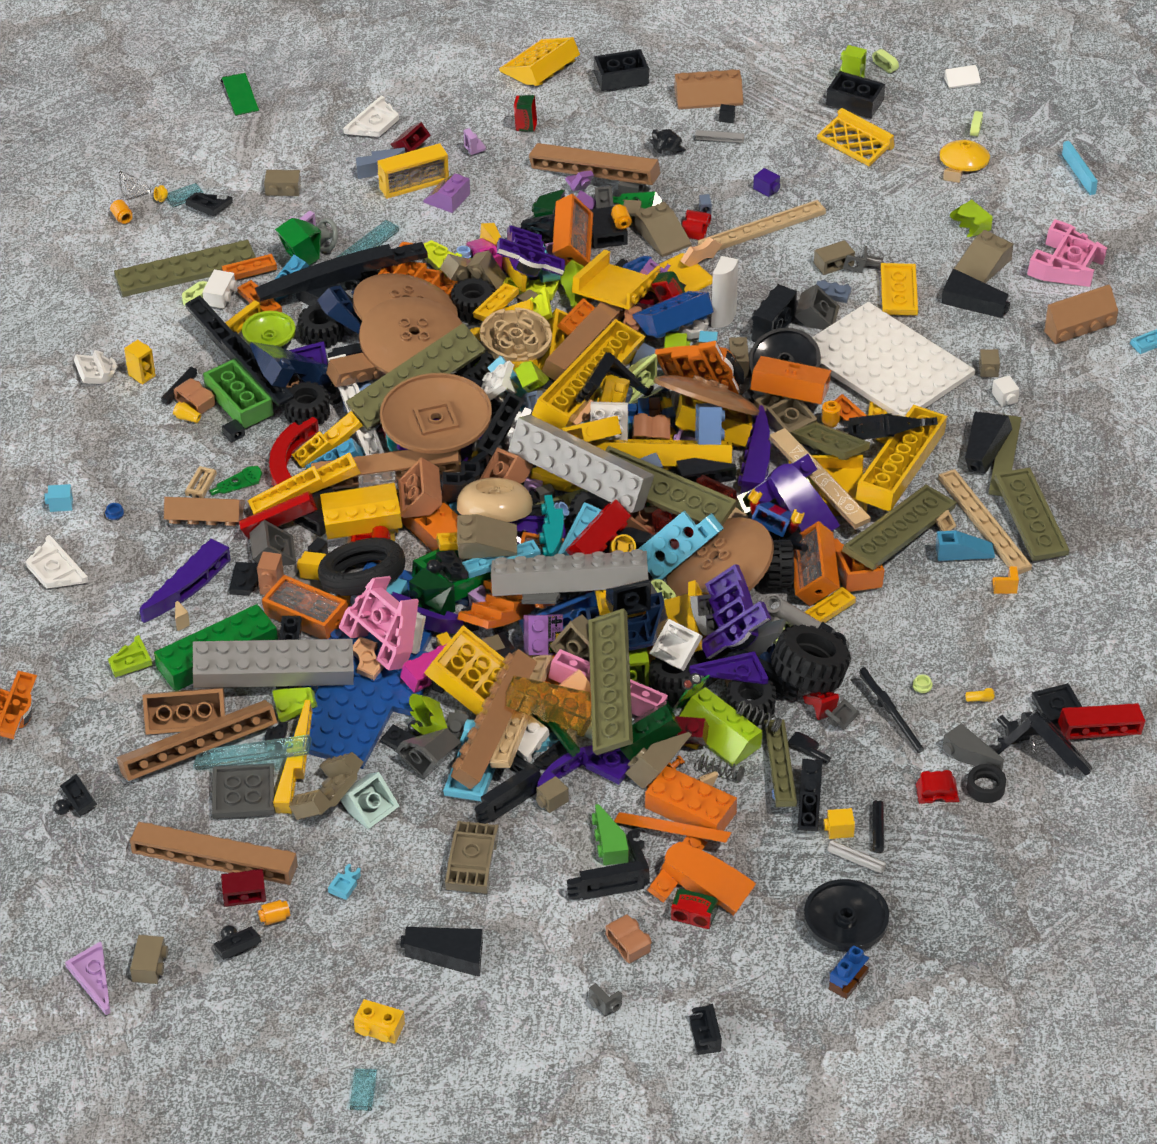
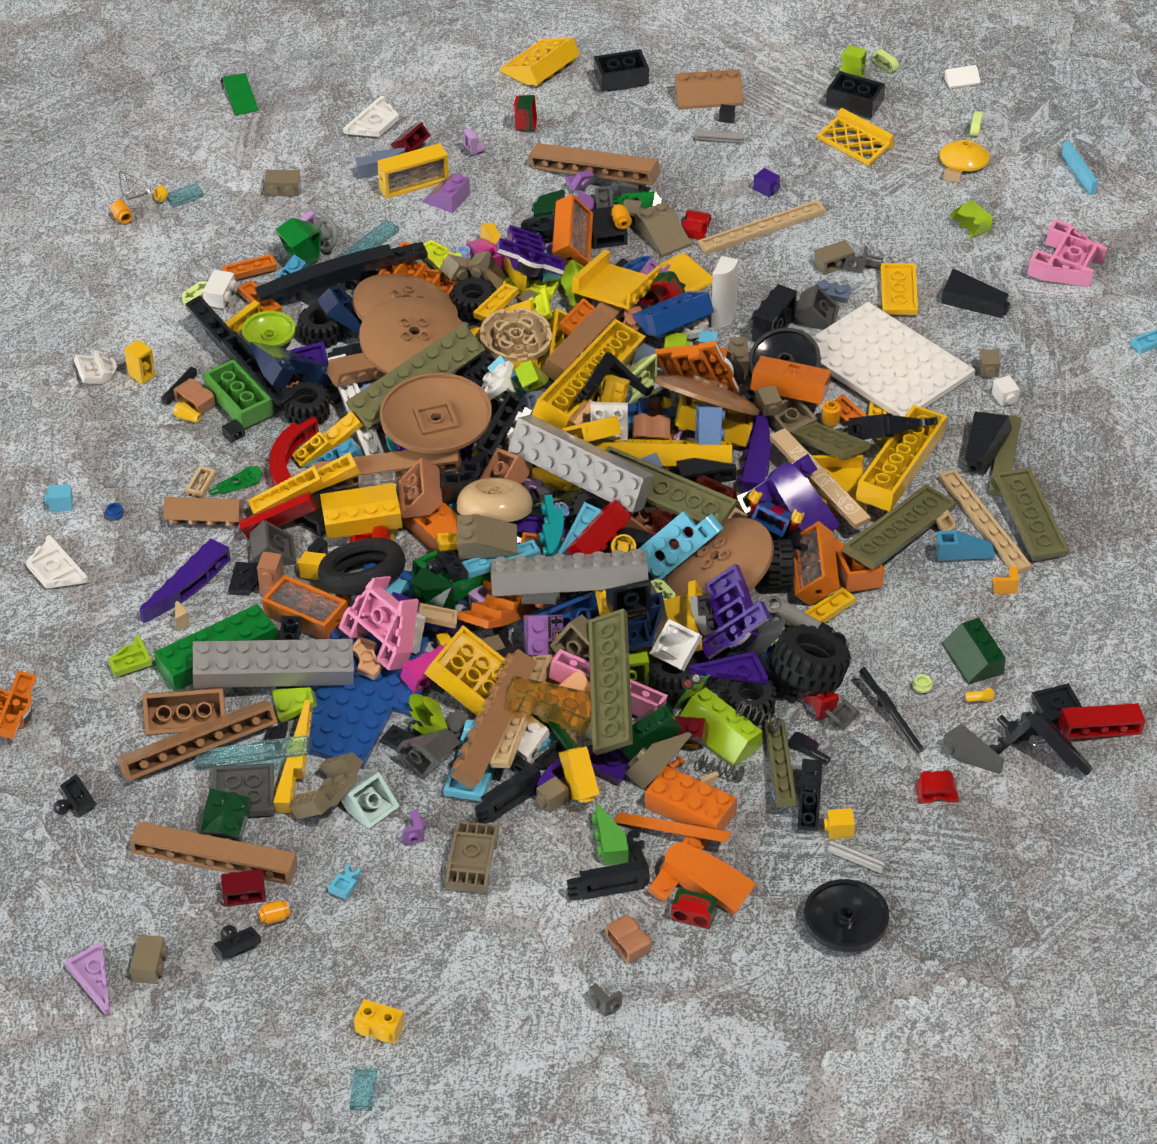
olive plate [114,240,256,297] -> none
black wing [186,192,233,216] -> none
black slope [400,927,483,976] -> none
black hair [647,129,686,155] -> none
light nougat tile [680,237,722,267] -> none
black hinge [689,1004,722,1055] -> none
sand blue piece [699,194,712,214] -> none
blue hips [829,946,869,999] -> none
black axle [872,800,884,853] -> none
dark tan slope [954,230,1014,283] -> none
black tyre [966,764,1007,803] -> none
medium nougat slope [1044,284,1118,344] -> none
none -> dark green slope [201,788,252,842]
none -> medium lavender bracket [402,810,426,845]
none -> tan tile [418,603,458,628]
none -> yellow brick [559,747,600,803]
none -> dark tan brick [756,385,782,417]
none -> dark green slope [942,618,1006,685]

